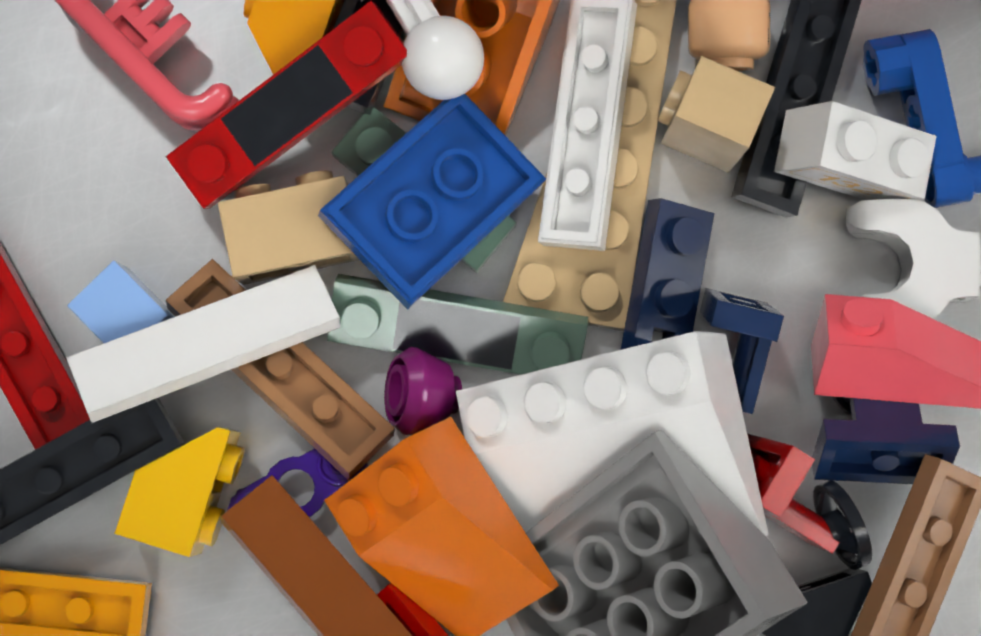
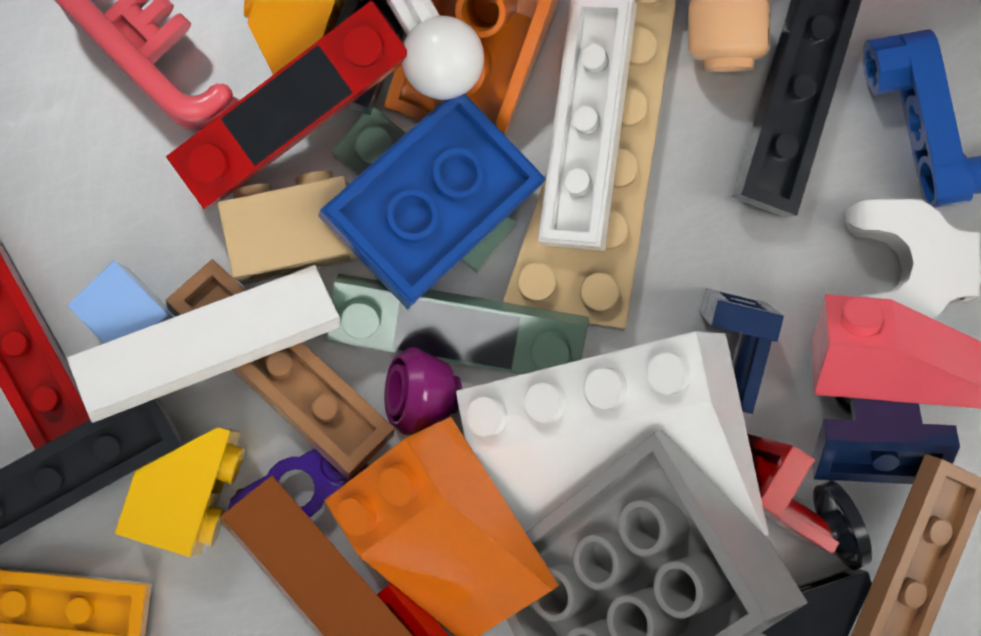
dark blue plate [620,198,715,350] -> none
tan brick [657,56,775,173] -> none
white brick [774,101,936,200] -> none

